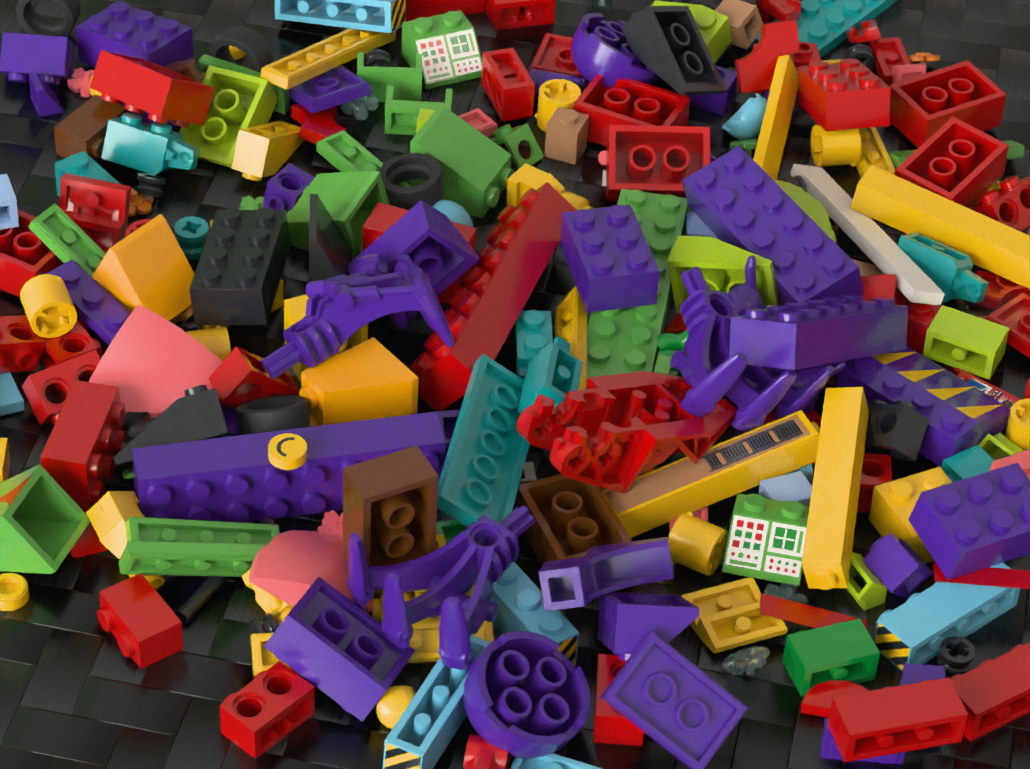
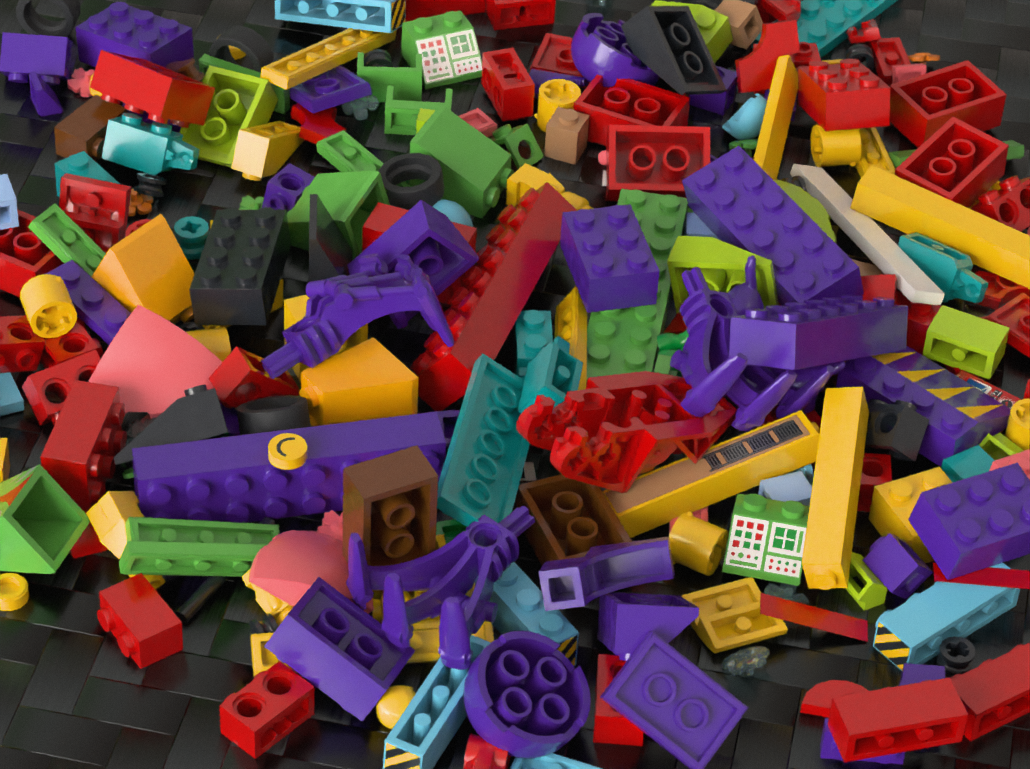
green brick [783,619,880,697] -> none

